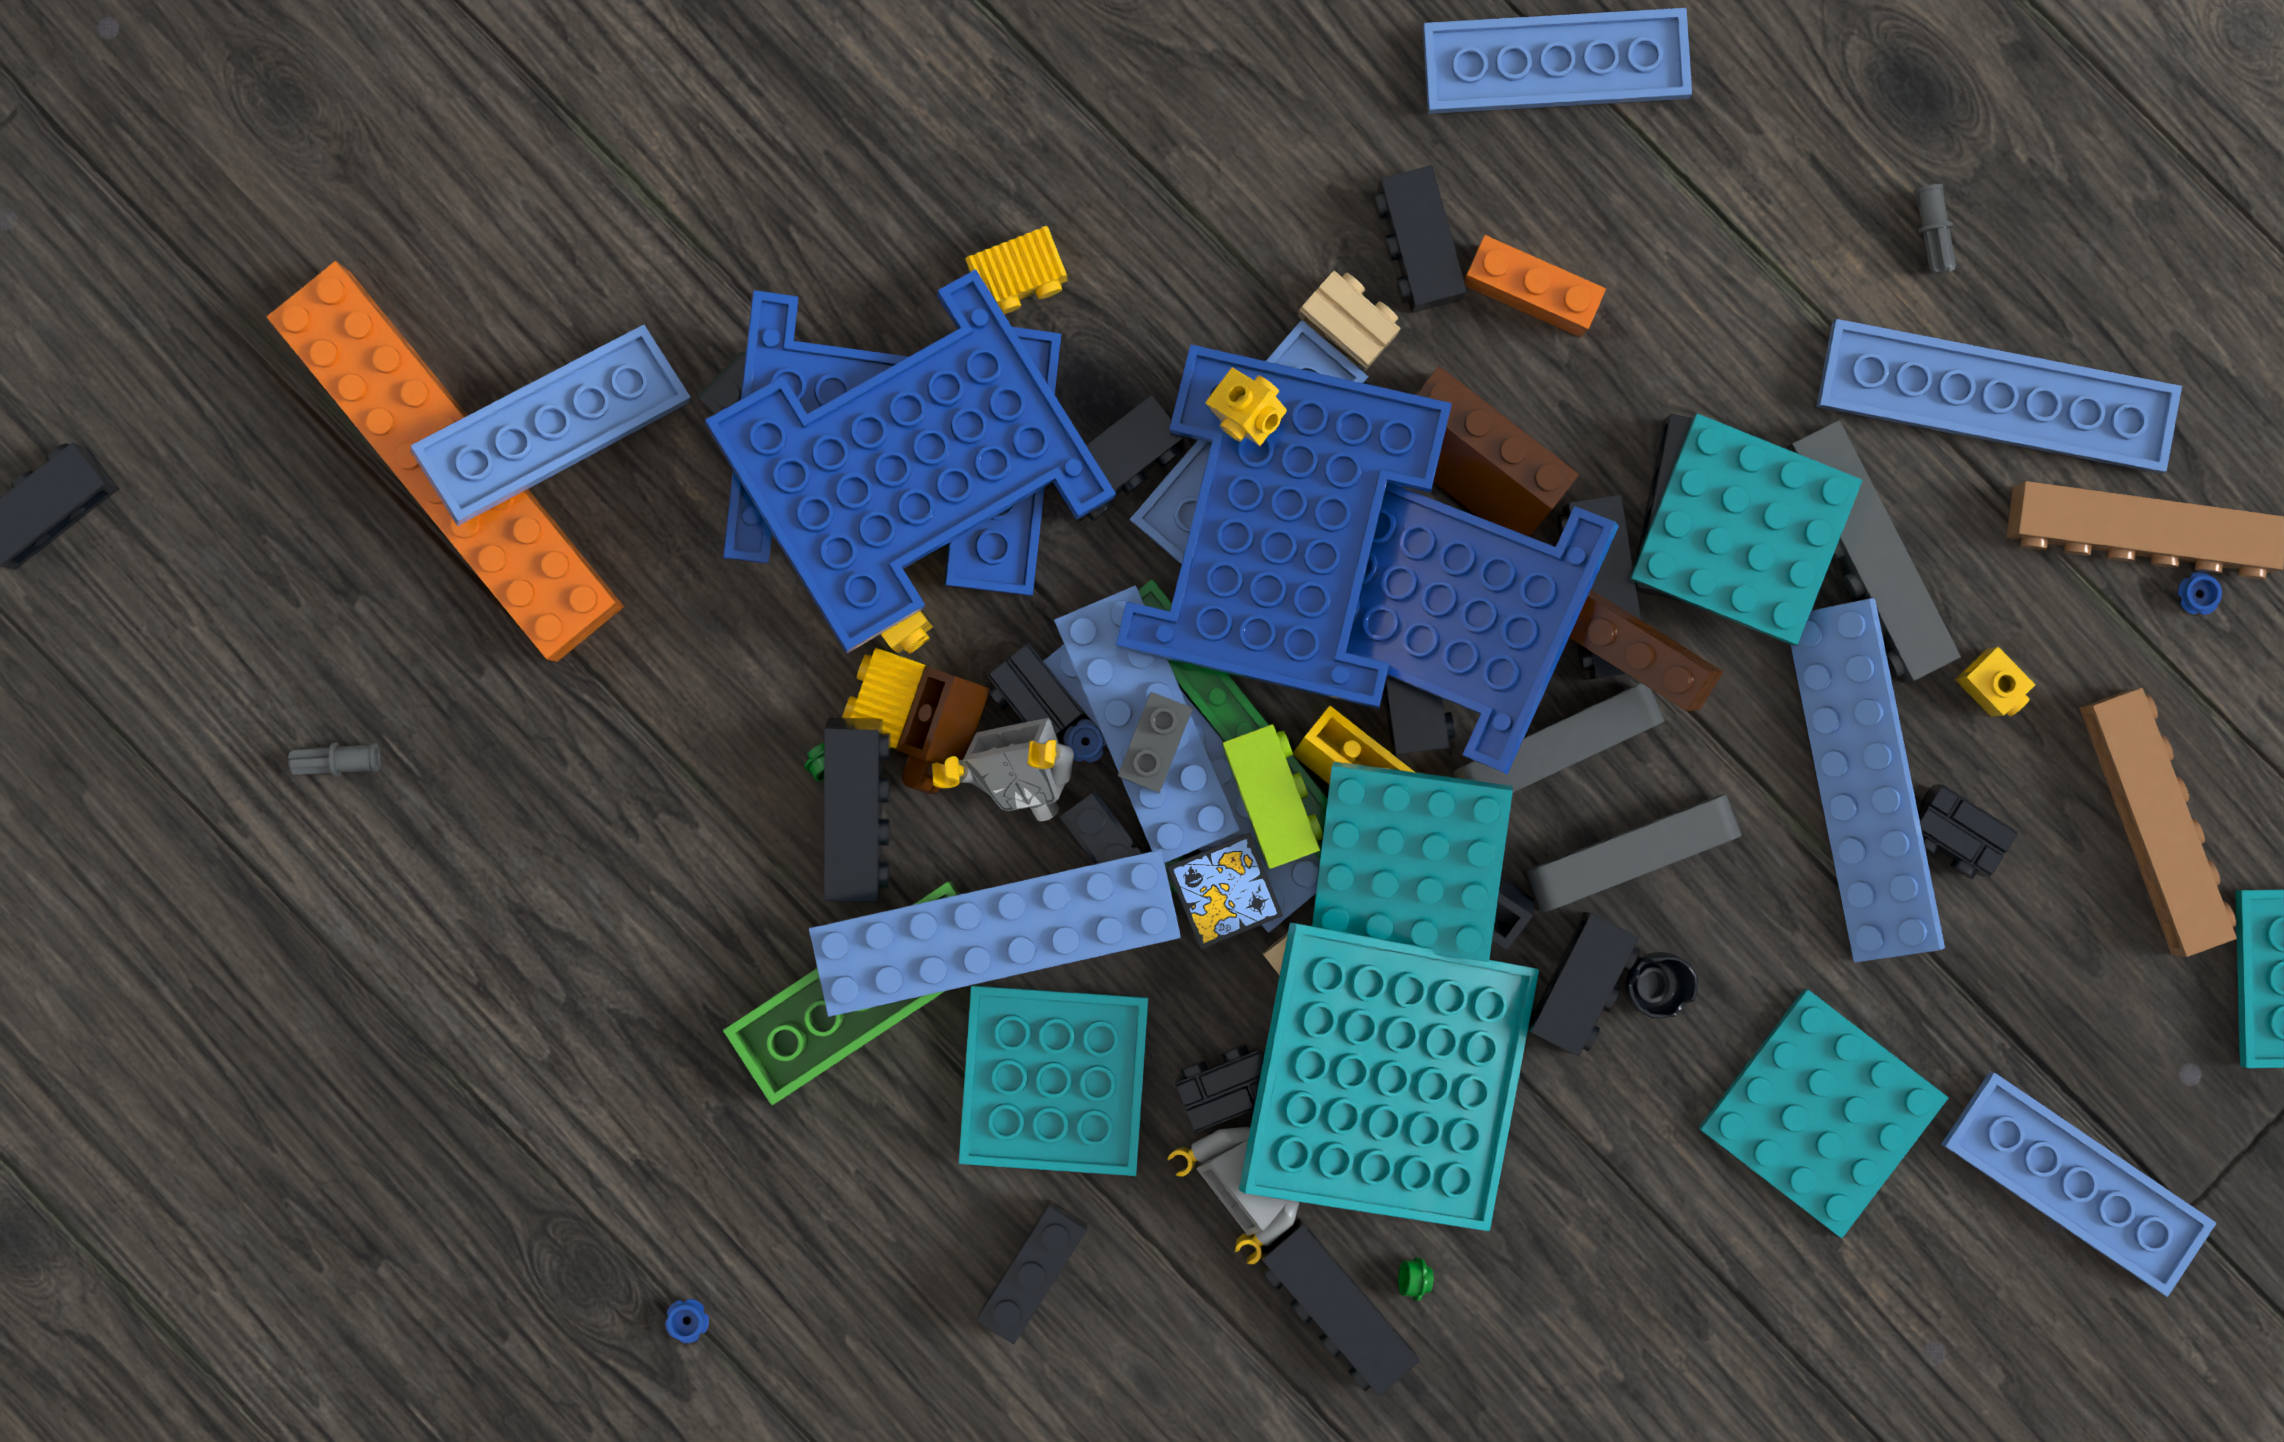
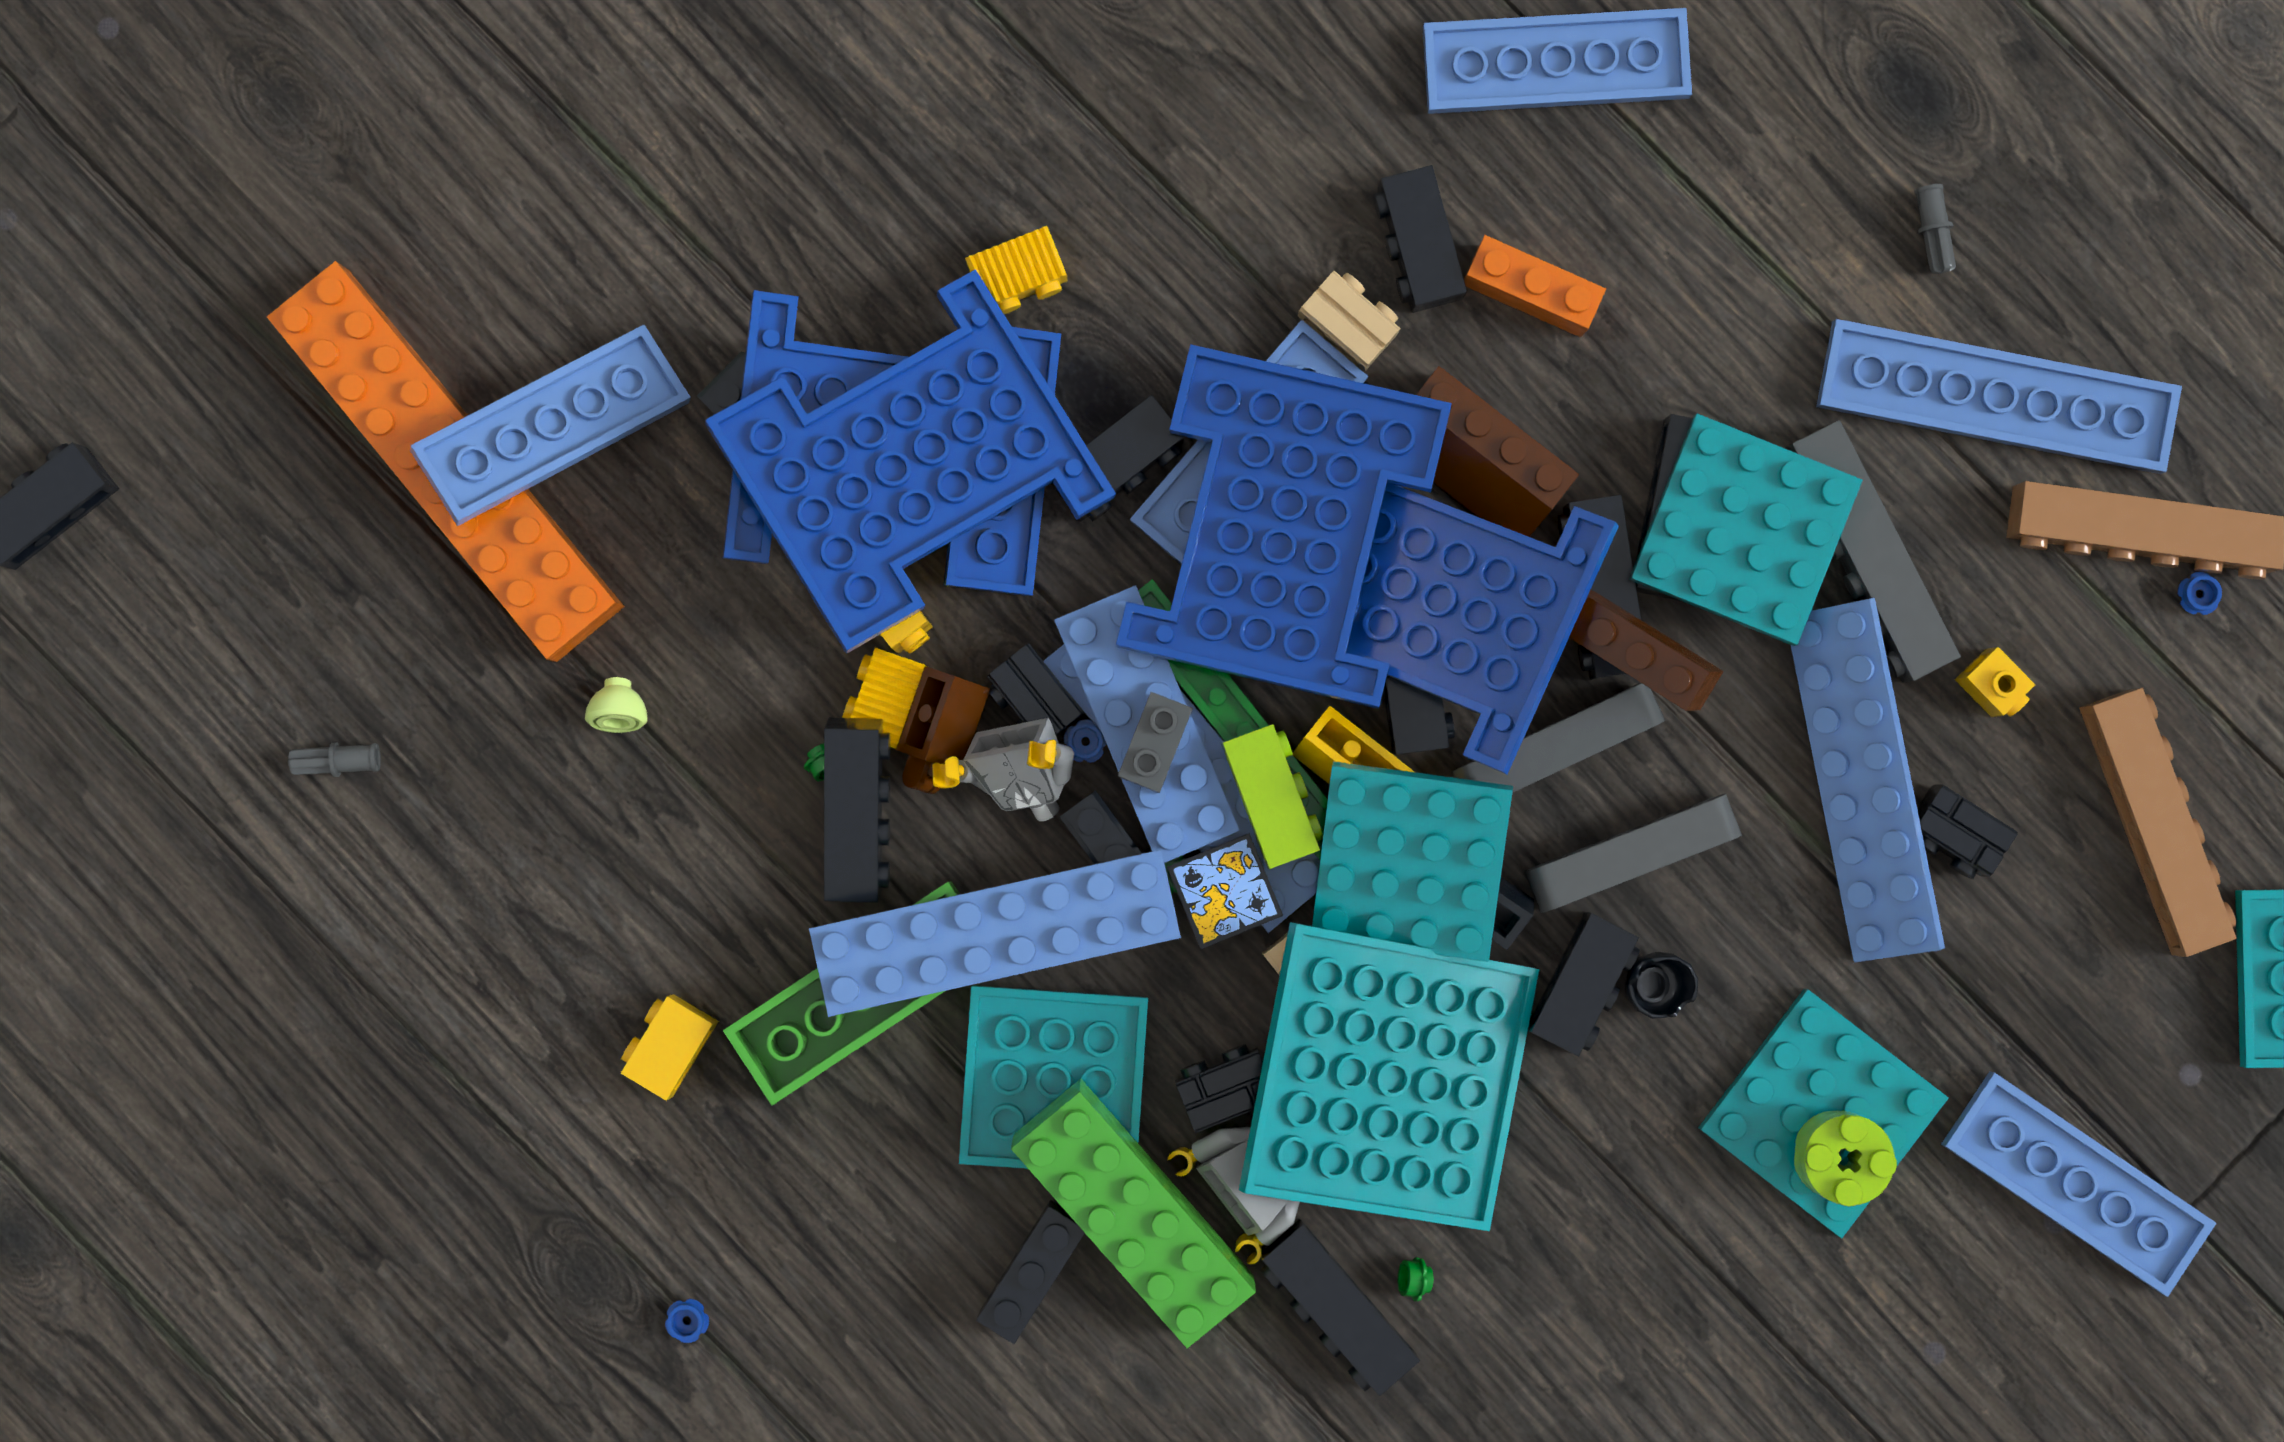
yellow brick [1205,367,1287,446] -> none
none -> yellowish green brick [585,677,648,733]
none -> yellow brick [621,994,719,1101]
none -> bright green brick [1011,1079,1256,1349]
none -> lime brick [1794,1111,1897,1207]

